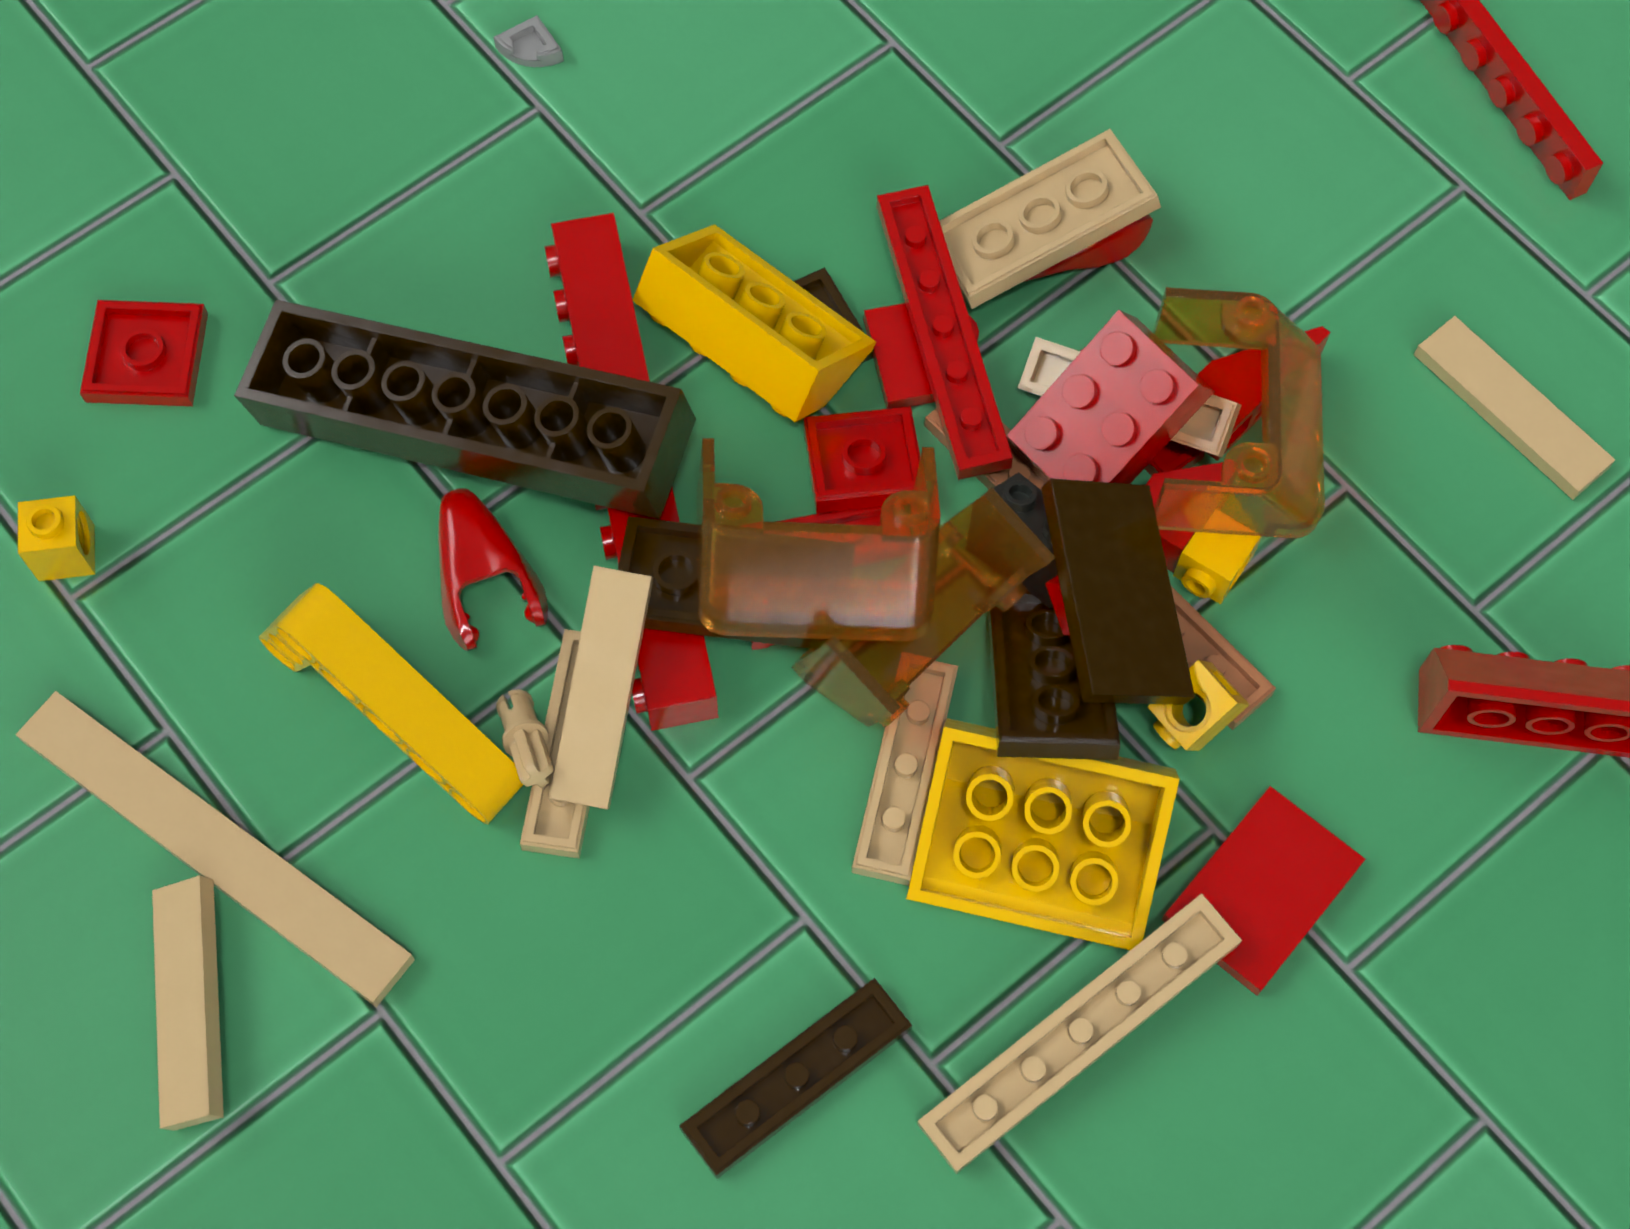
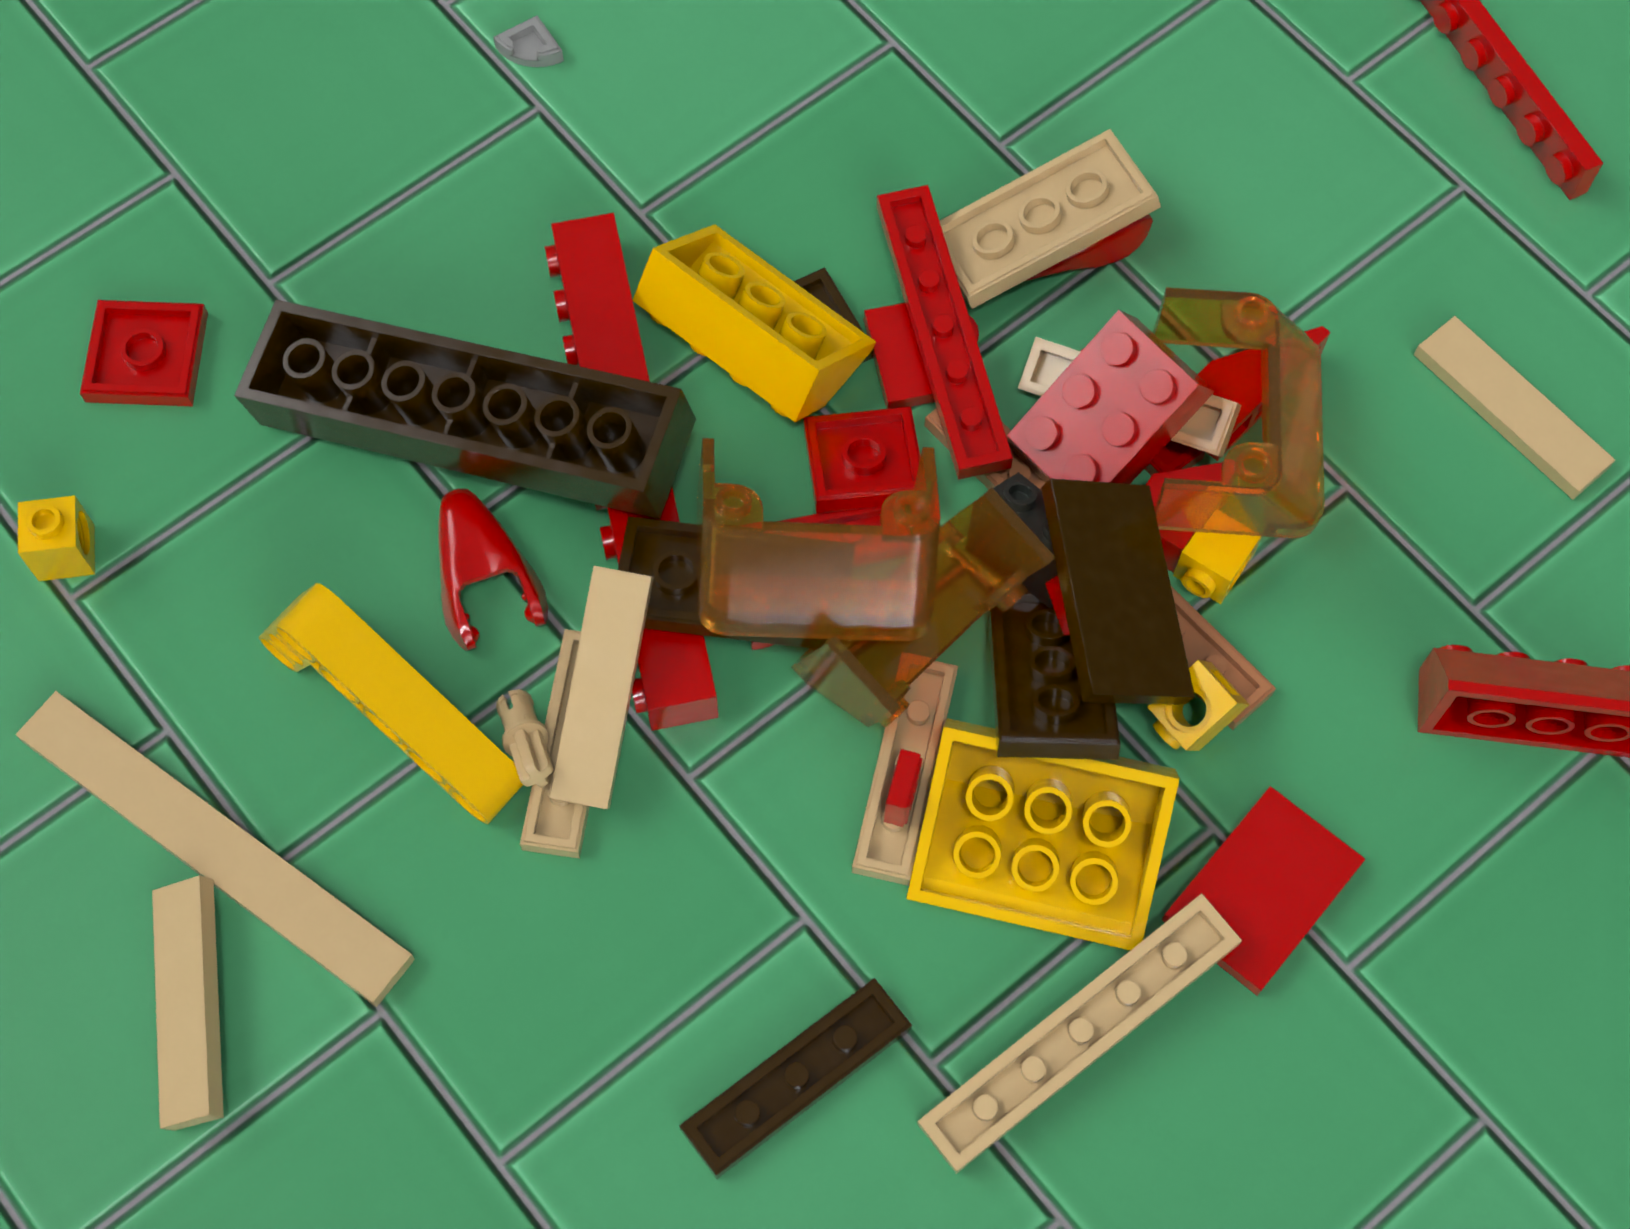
none -> red tile [883,749,923,827]

